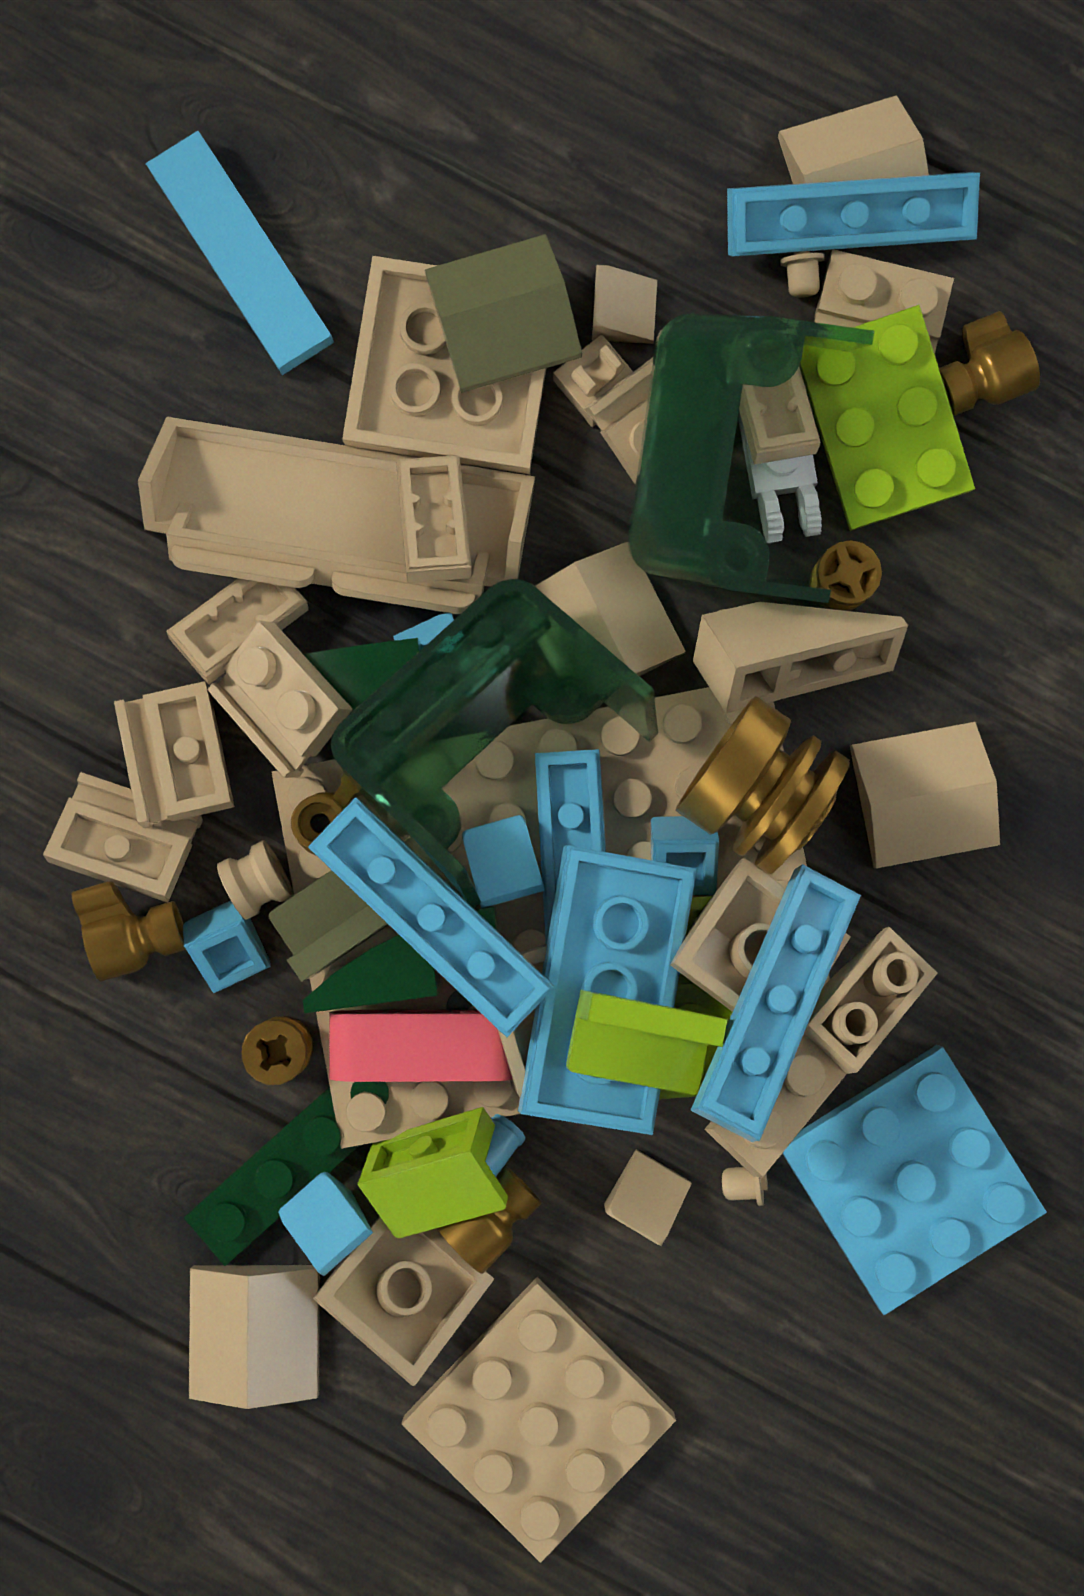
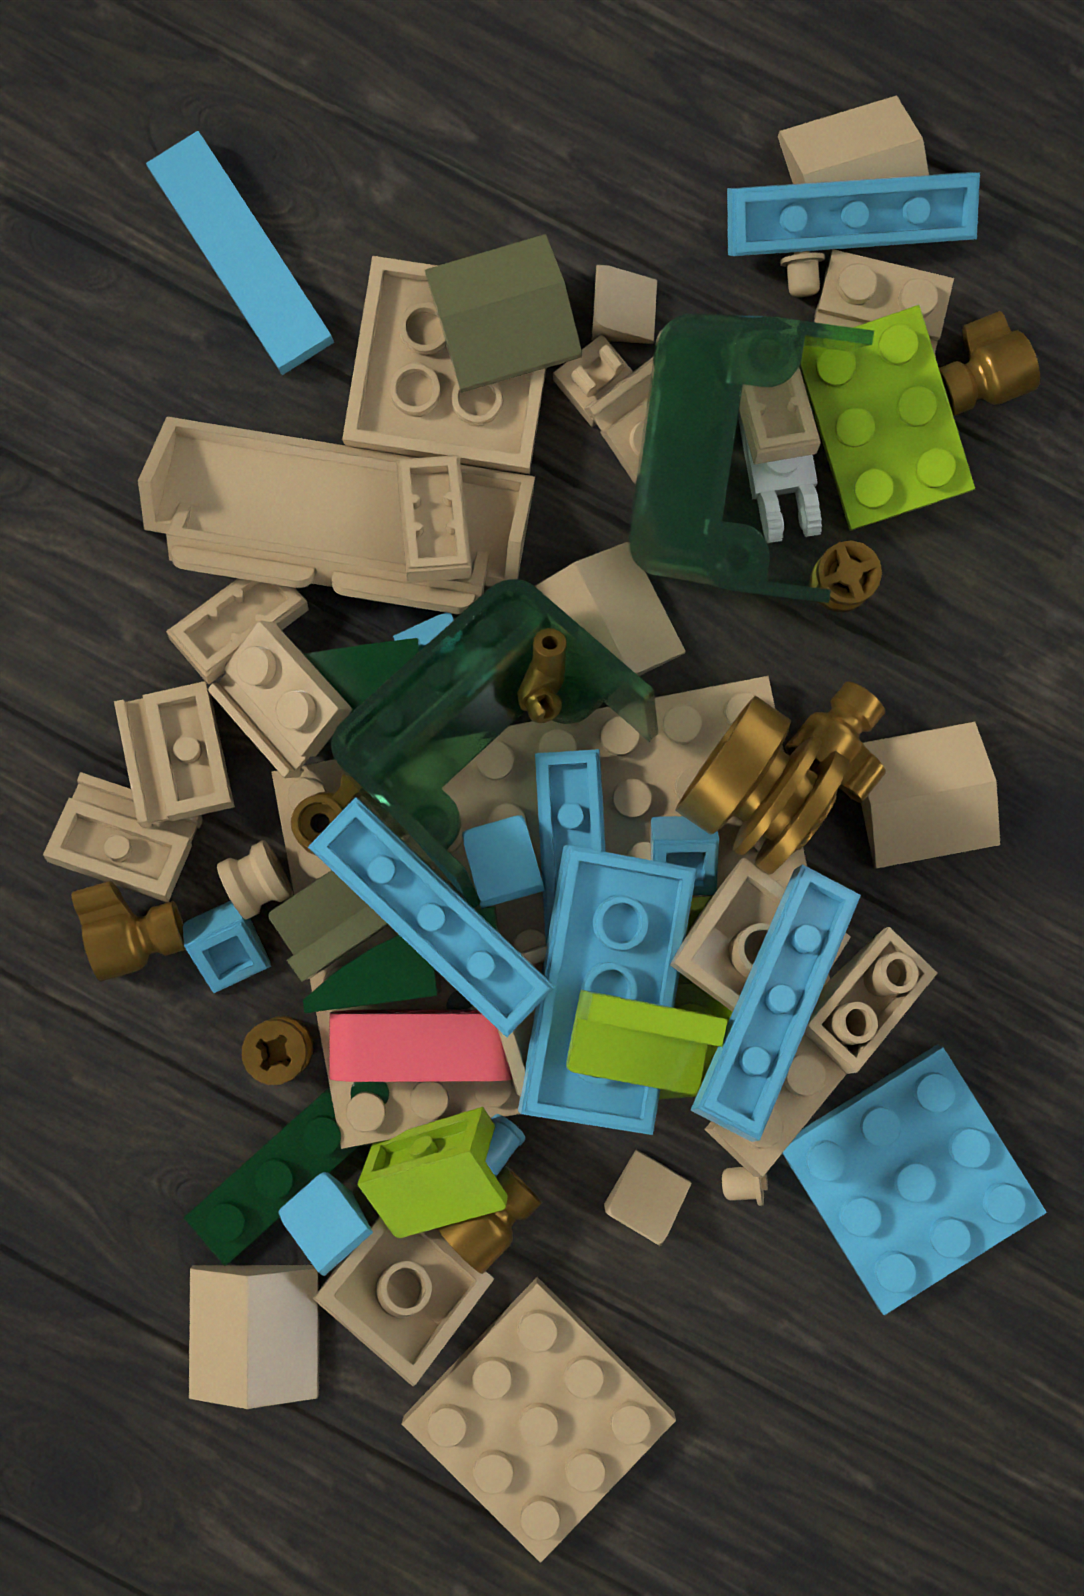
tan slope [693,602,908,713] -> none
none -> pearl gold arm [517,628,566,723]
none -> pearl gold piece [785,681,886,803]

